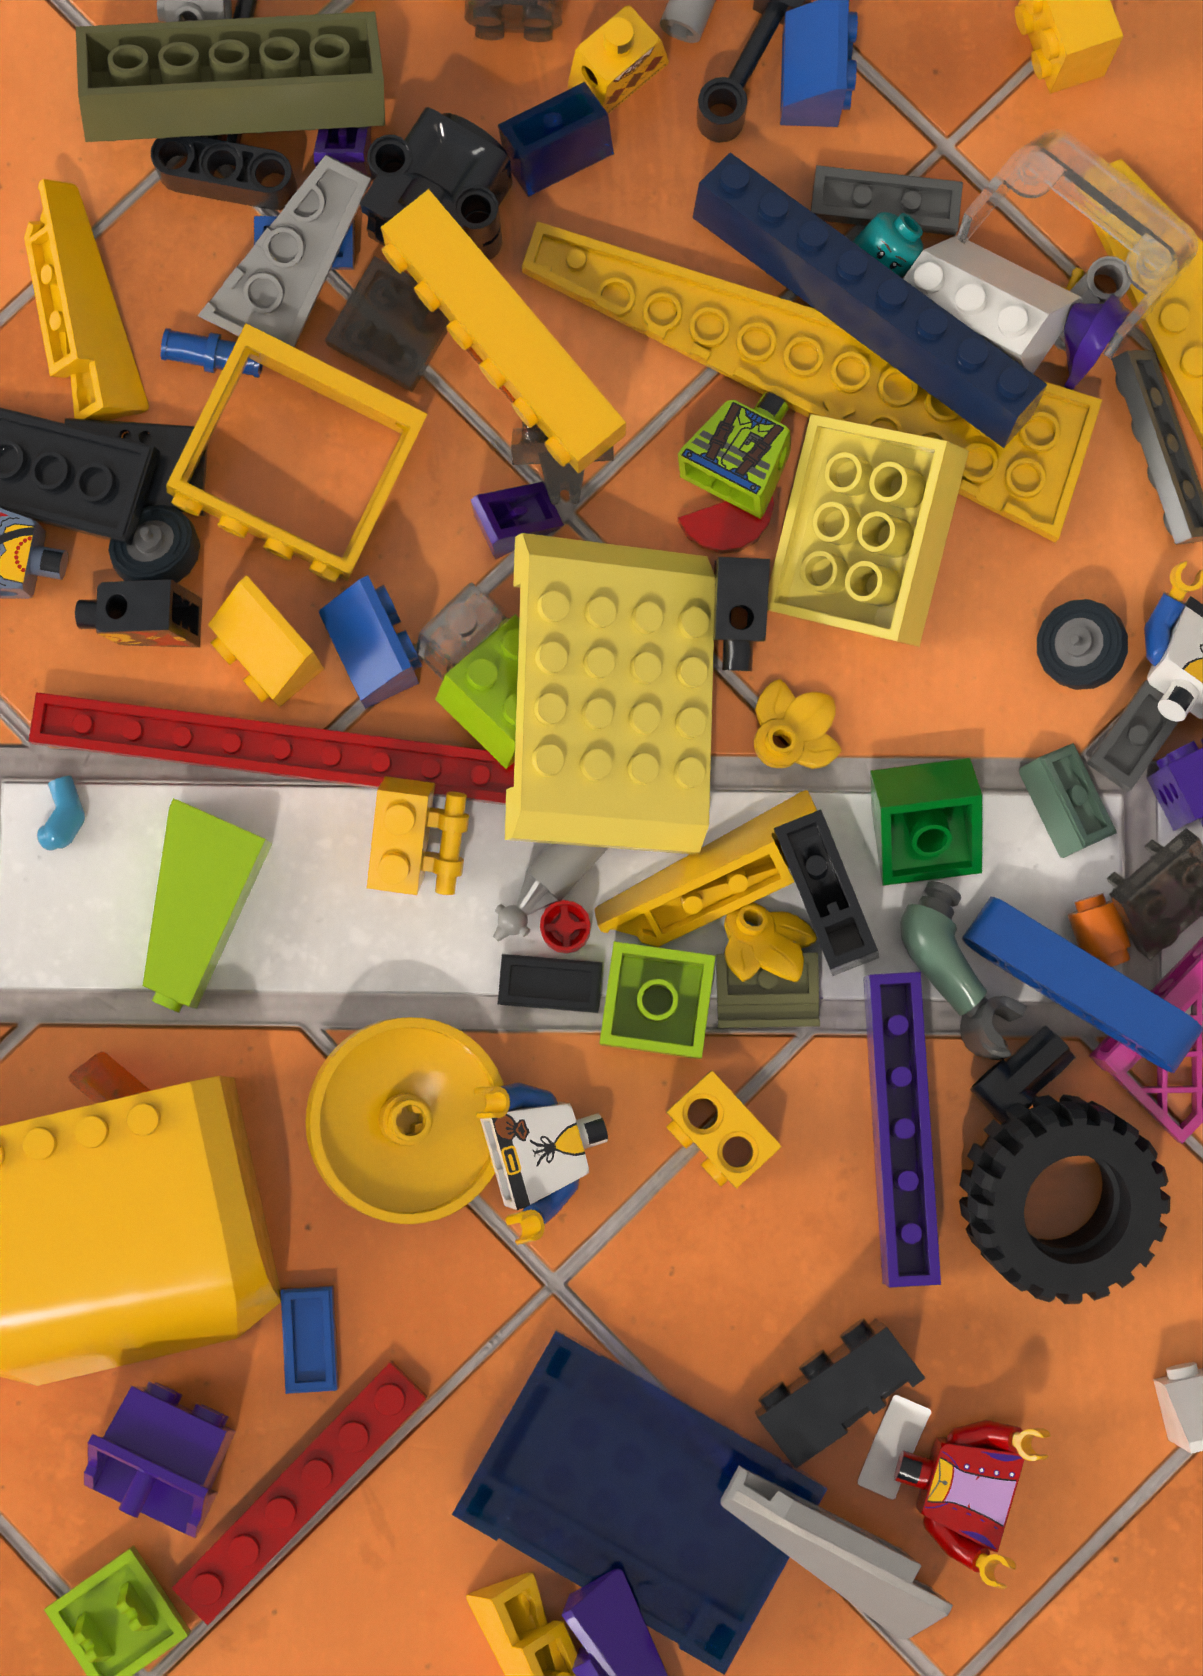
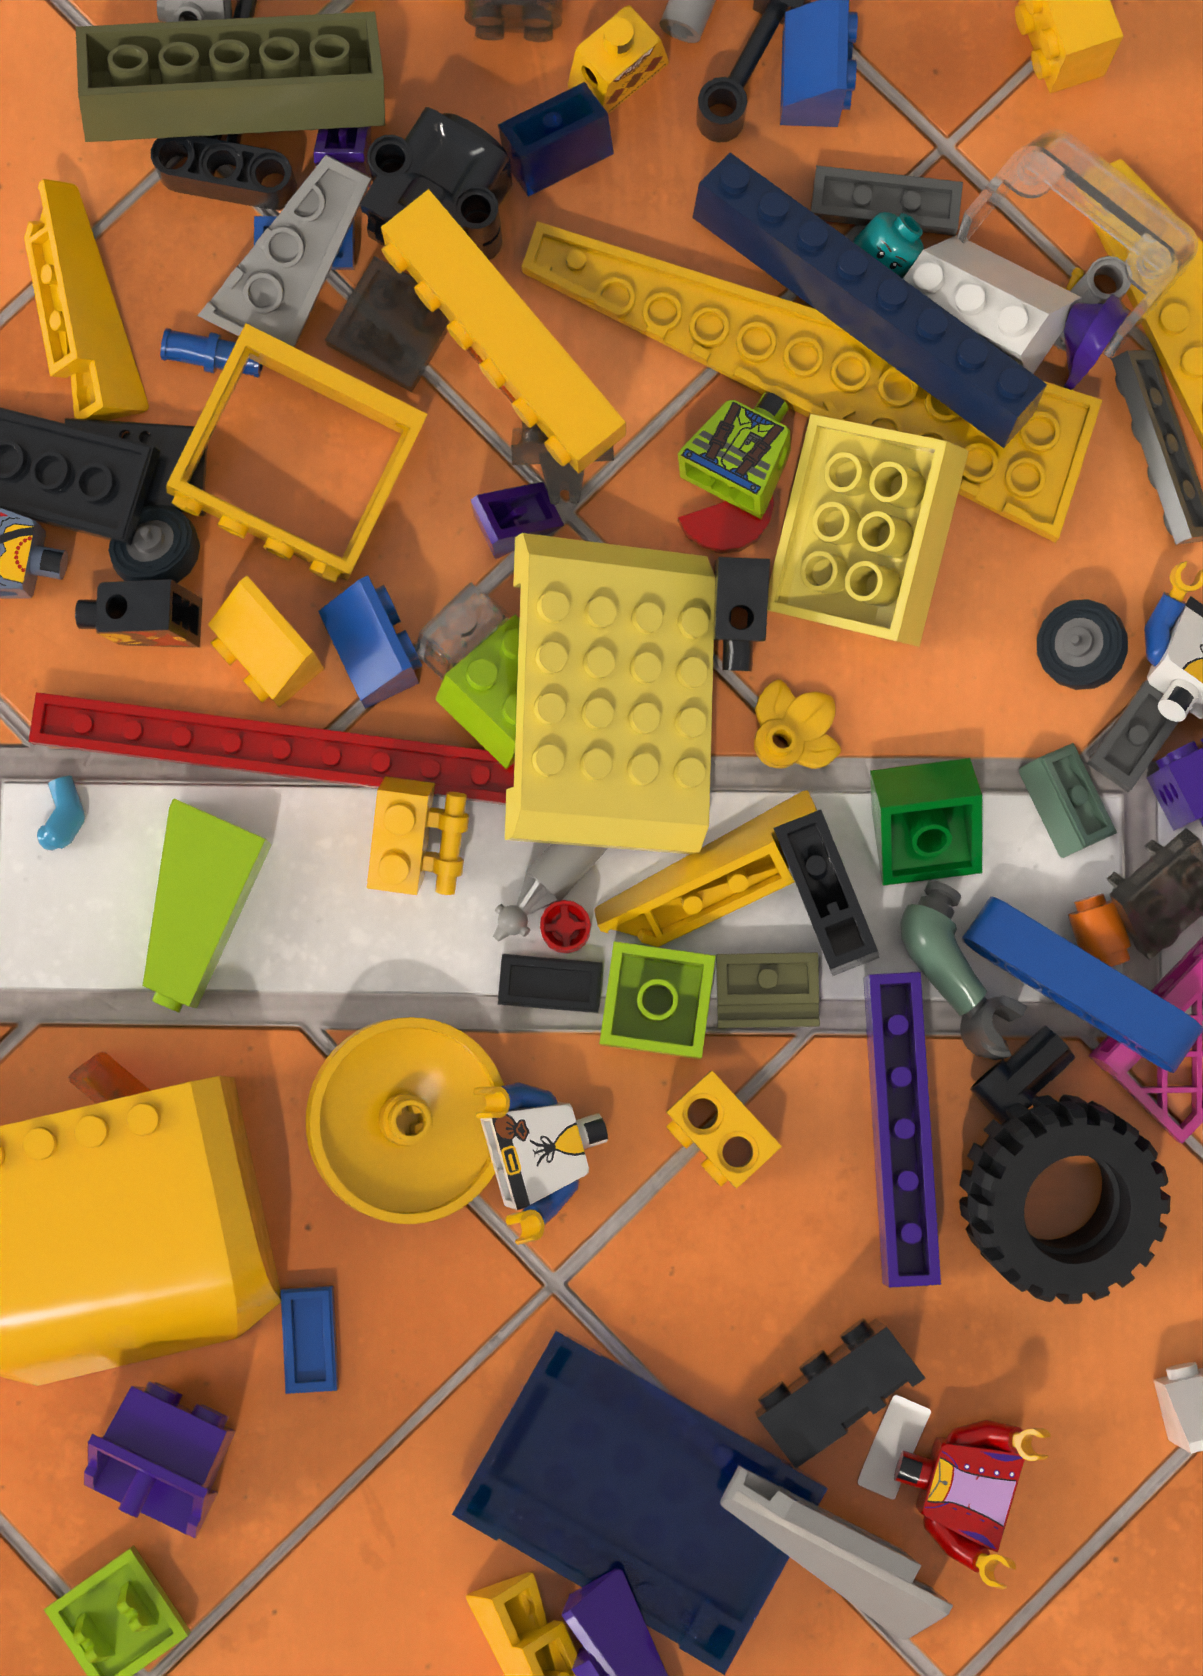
red plate [171,1360,428,1626] -> none
yellow plate [724,902,817,982] -> none

